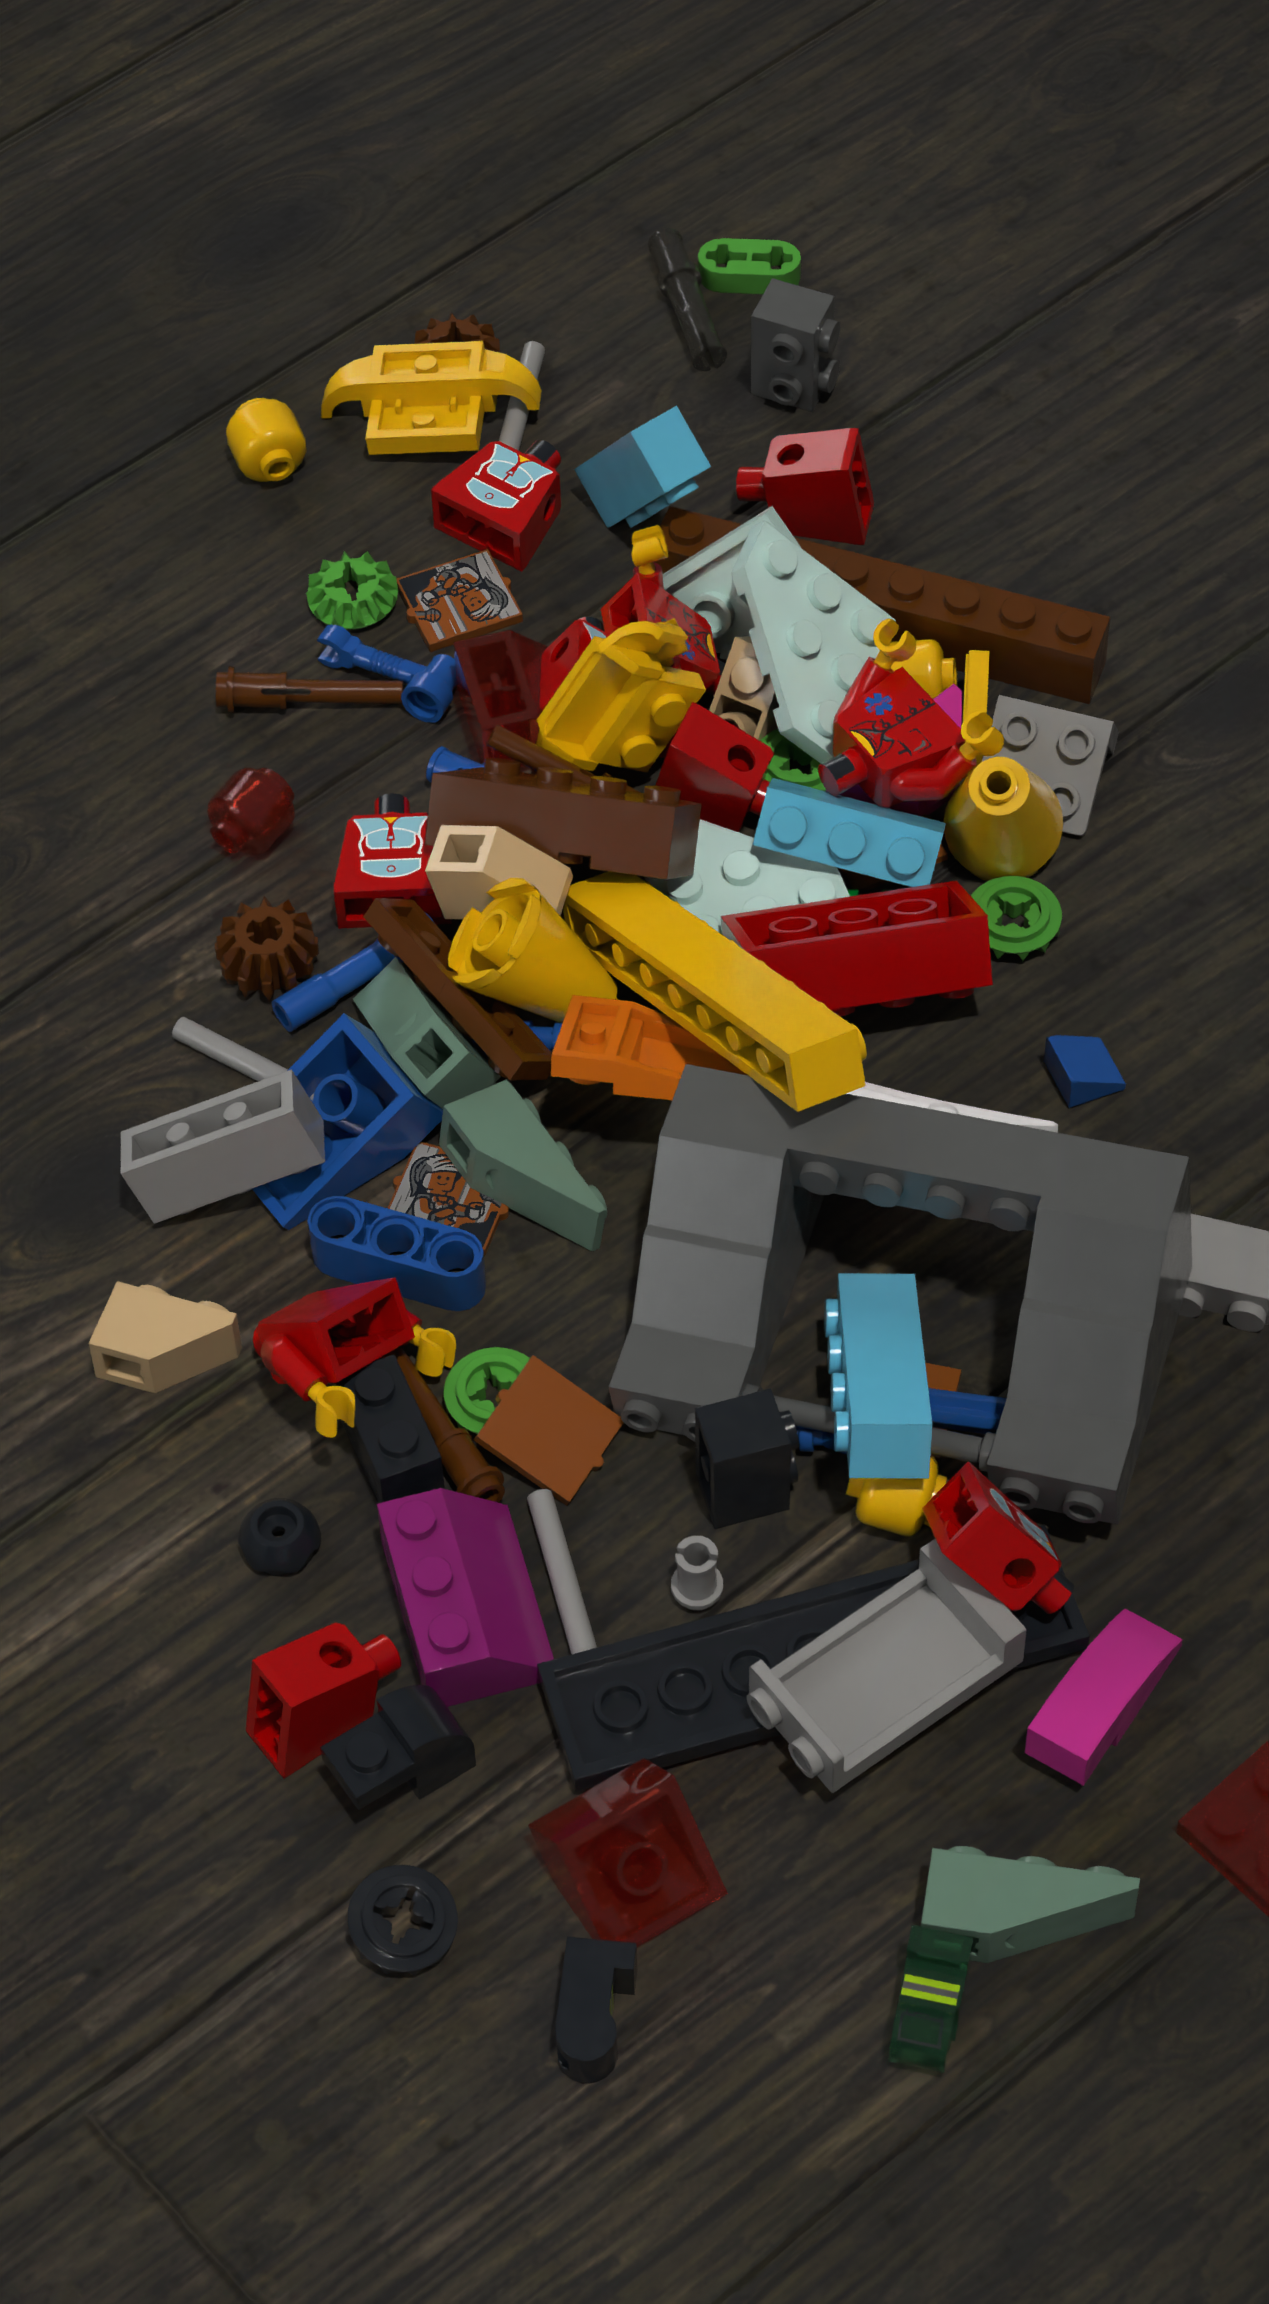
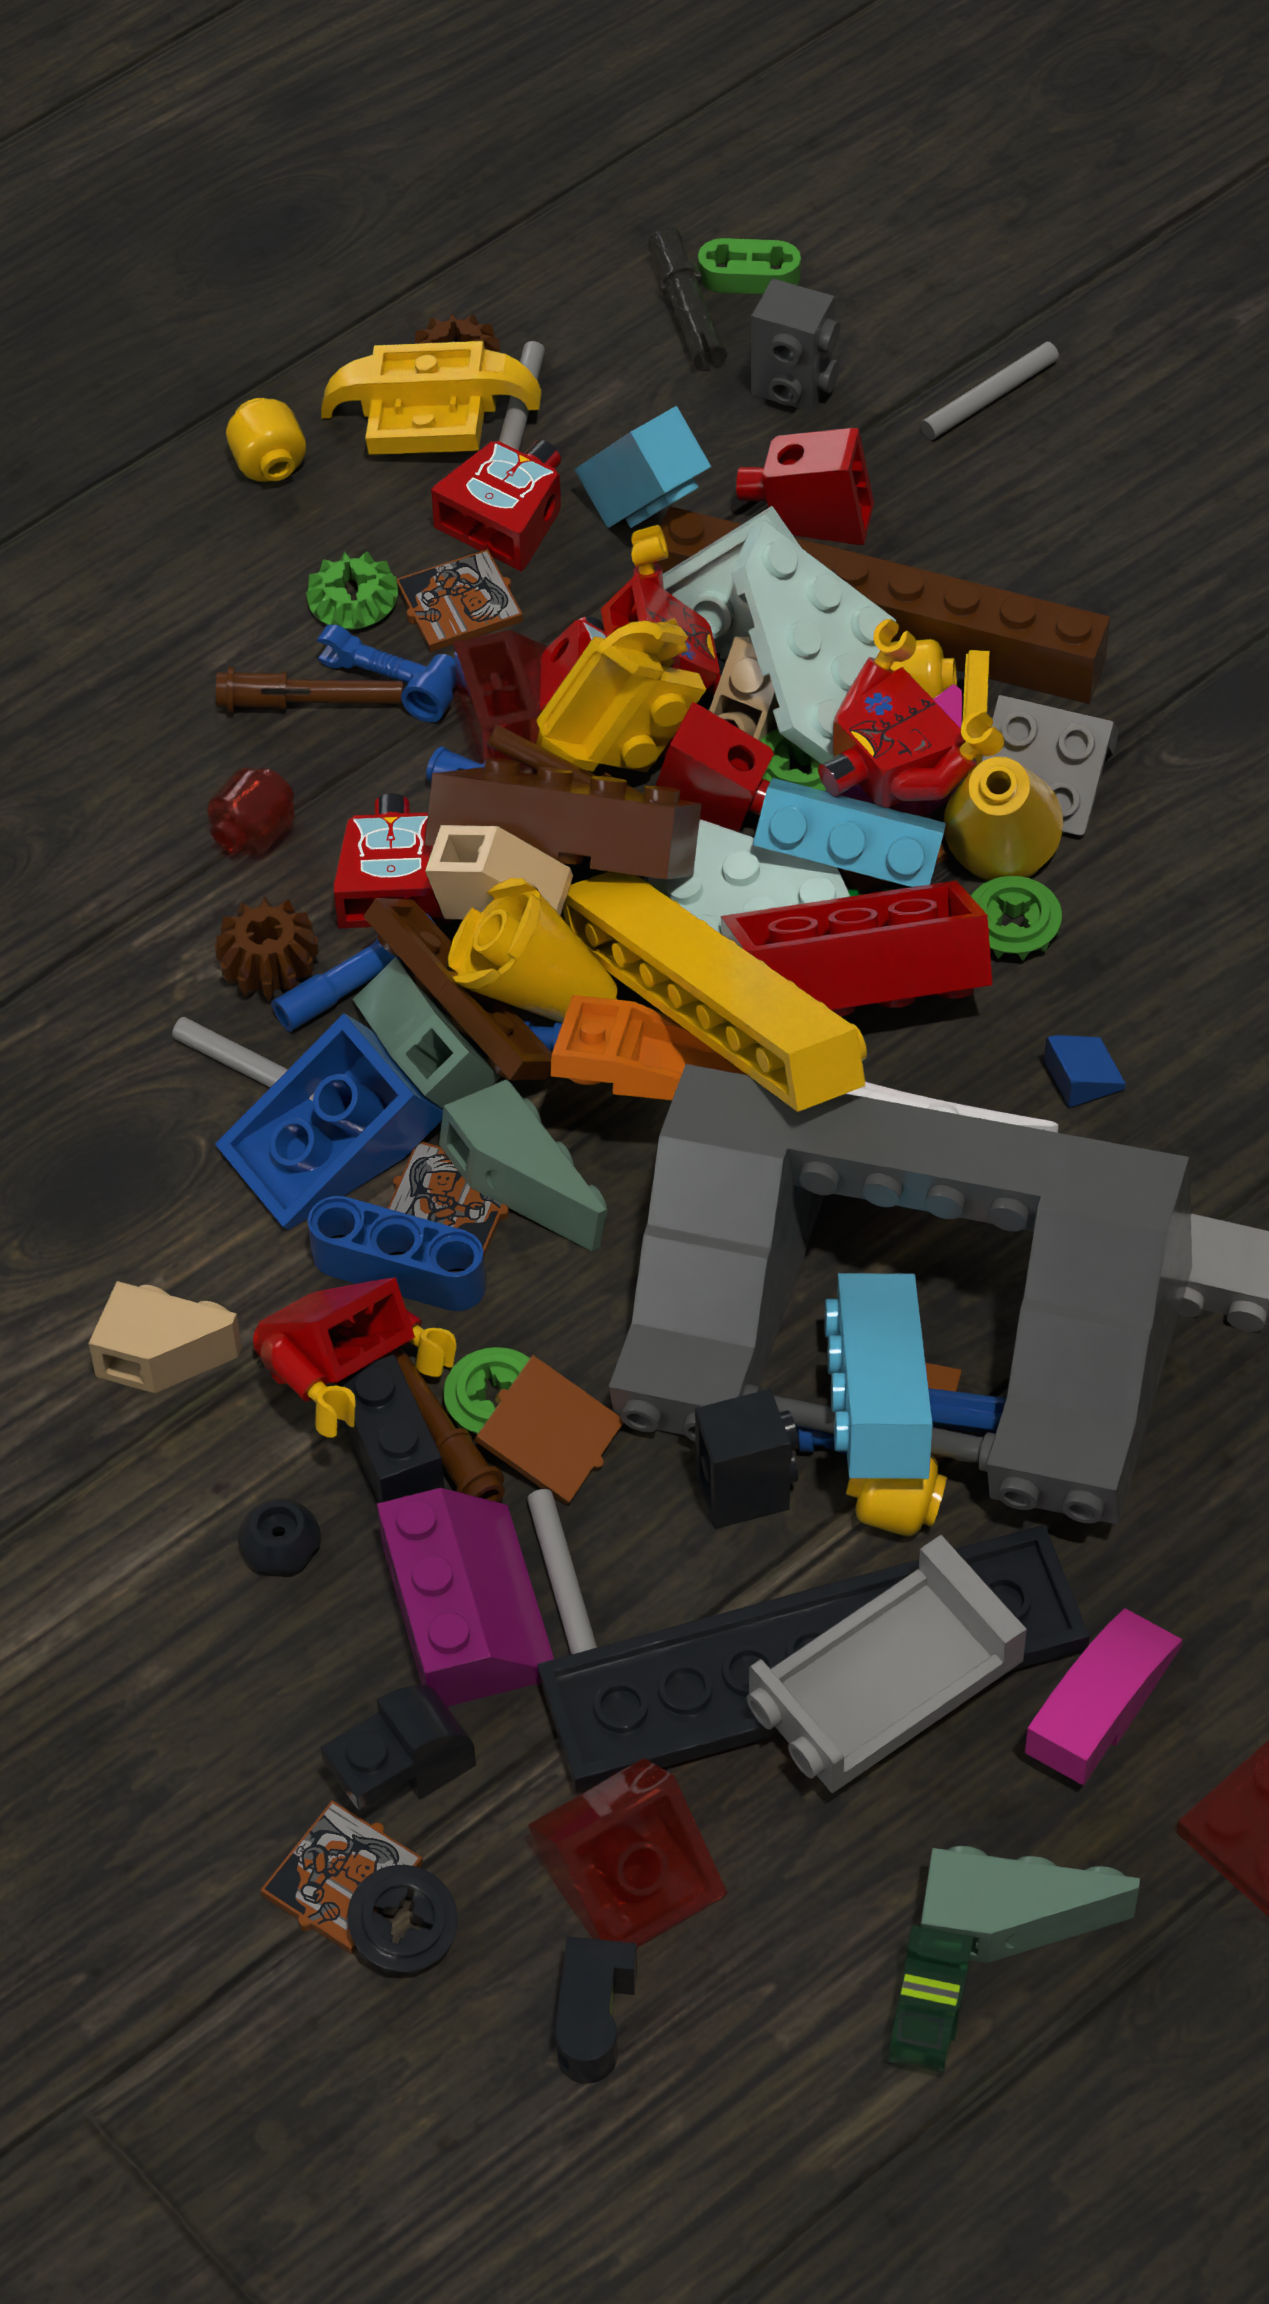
light grey brick [121,1069,325,1224] -> none
red torso [246,1622,401,1779] -> none
light grey pin [671,1536,723,1610] -> none
red torso [922,1461,1074,1614] -> none
none -> piece [260,1800,423,1954]
none -> light grey bar [920,341,1059,440]

